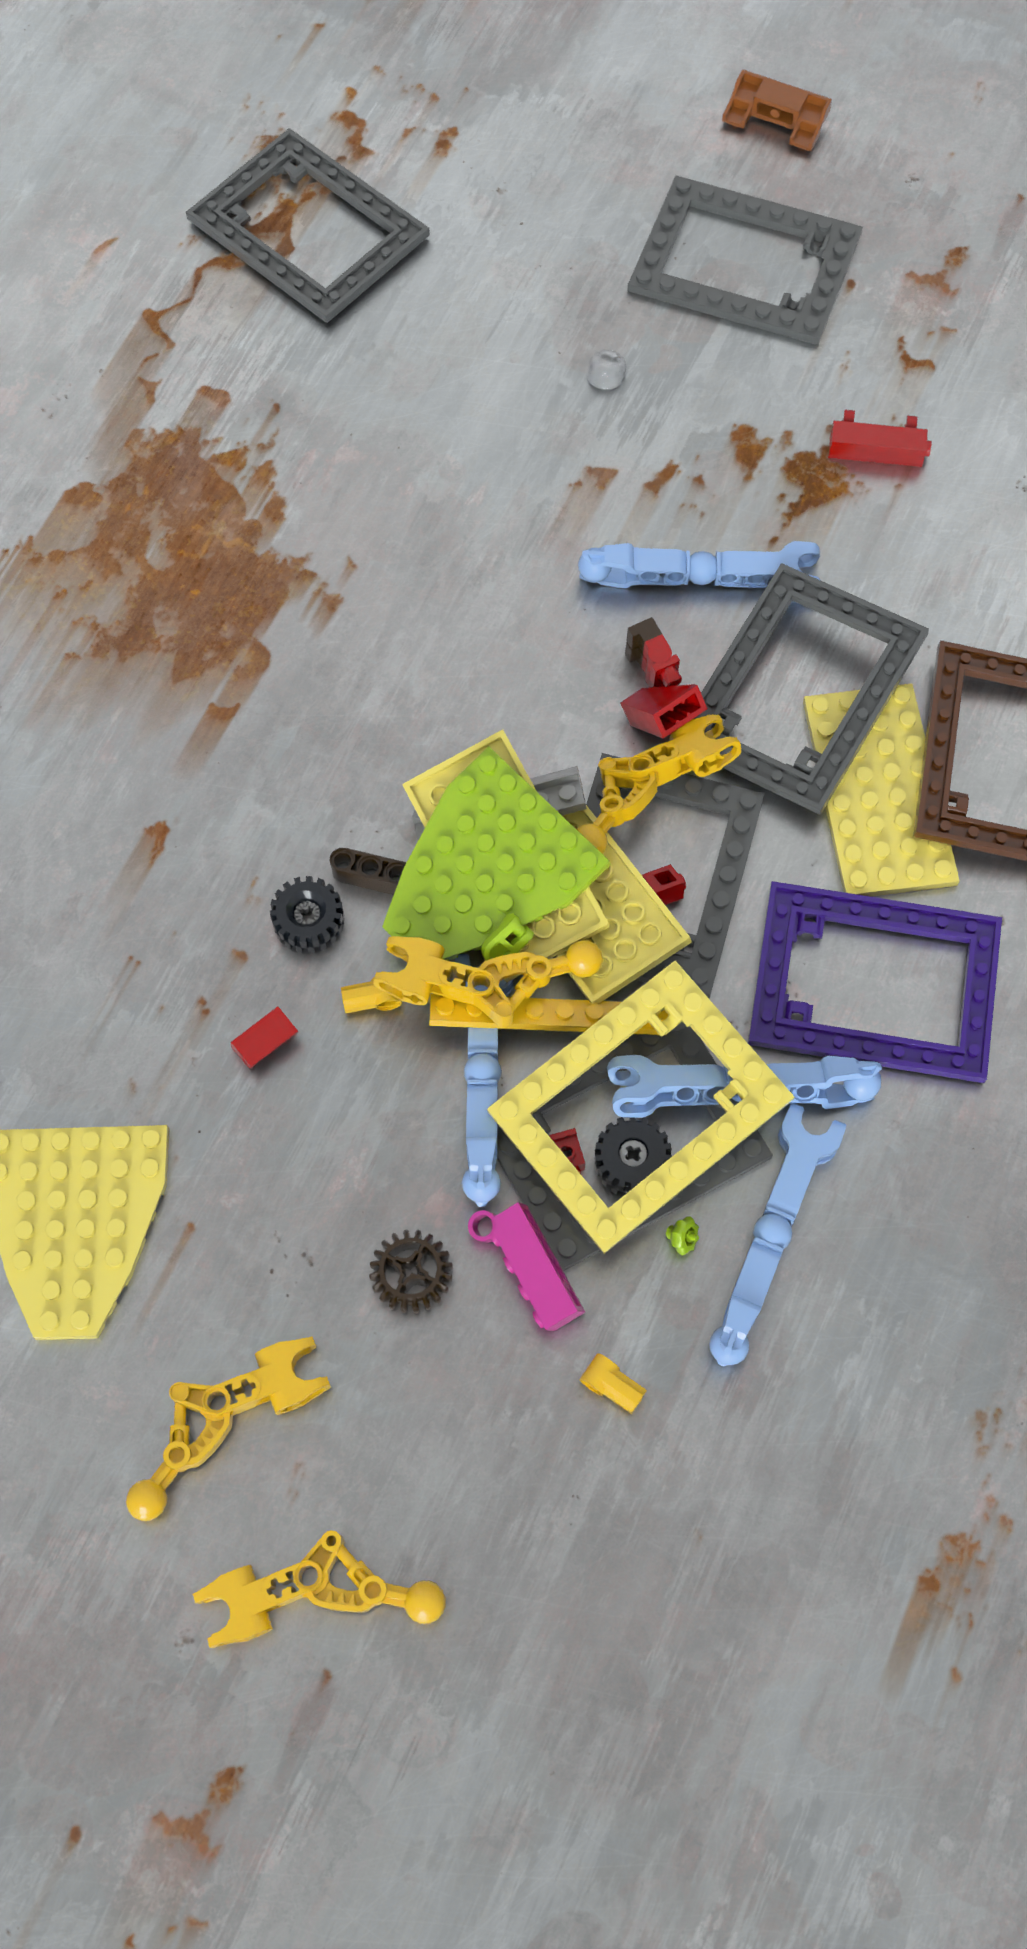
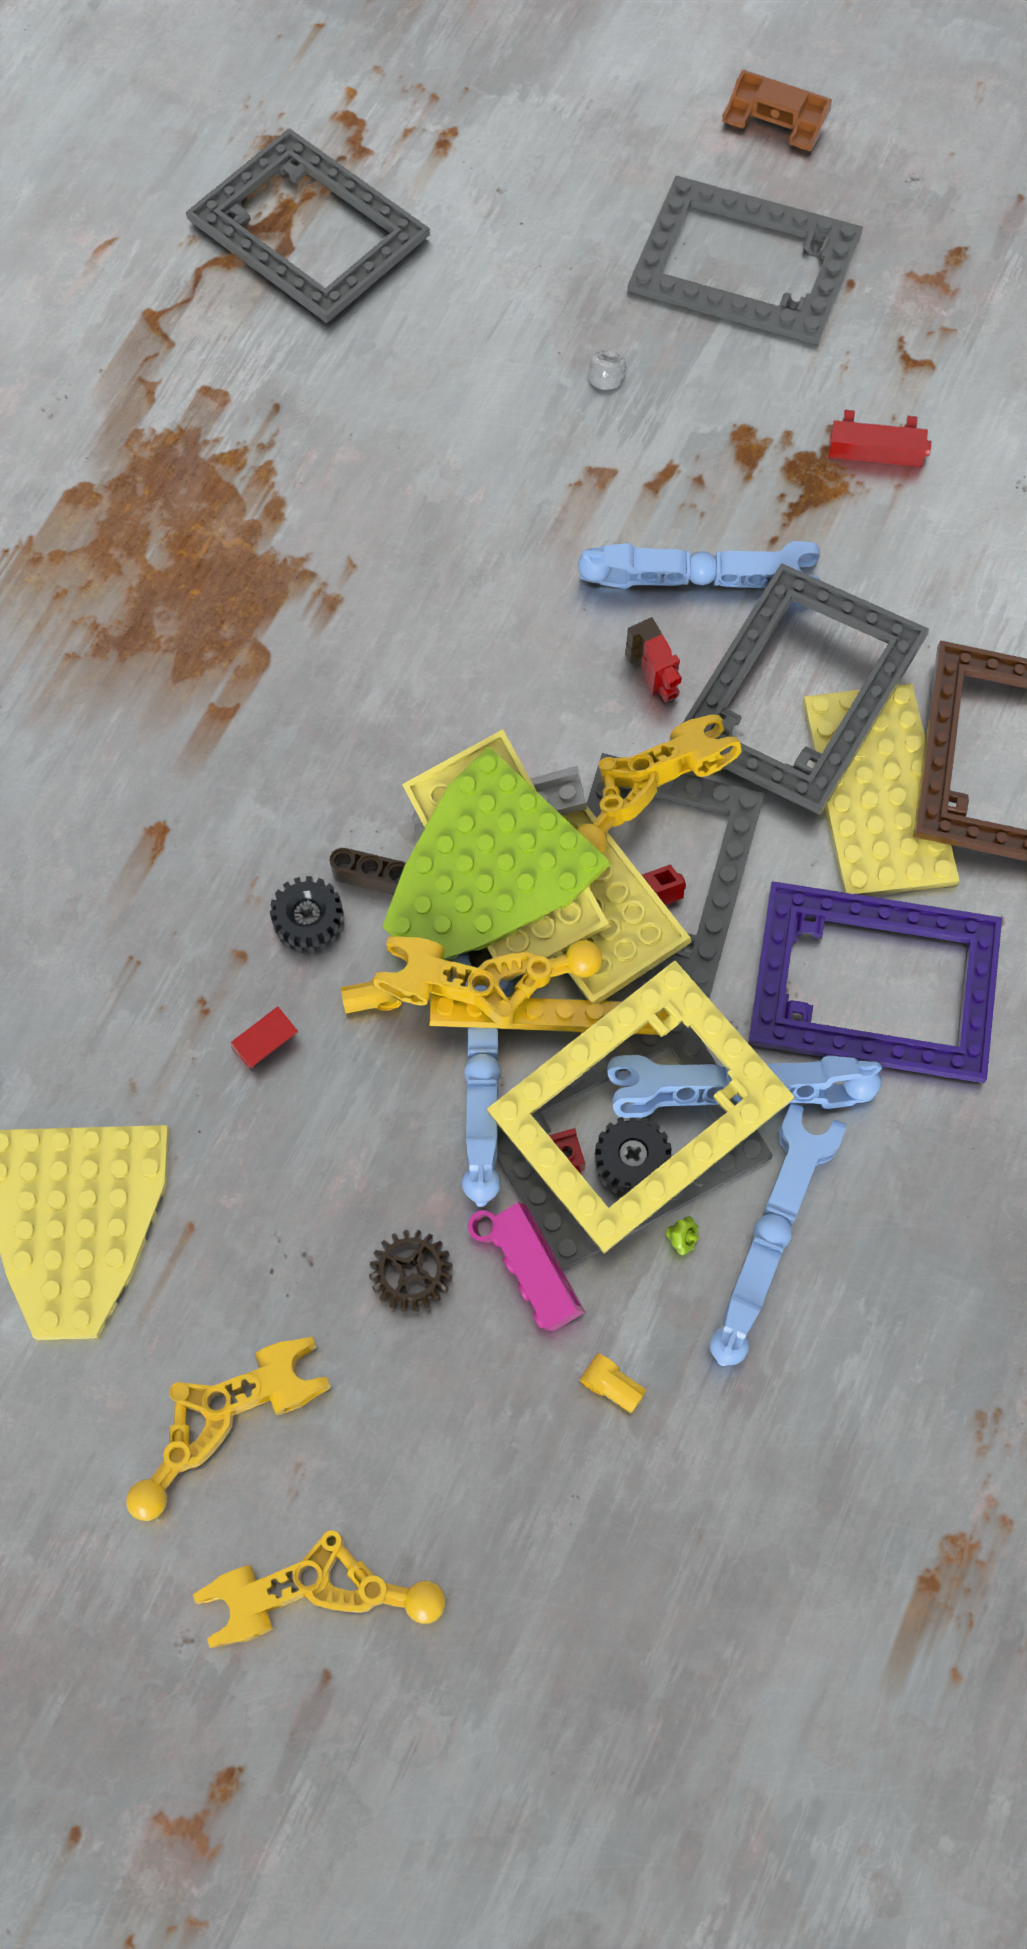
lime plate [481,913,534,960] -> none
red slope [620,684,707,739] -> none

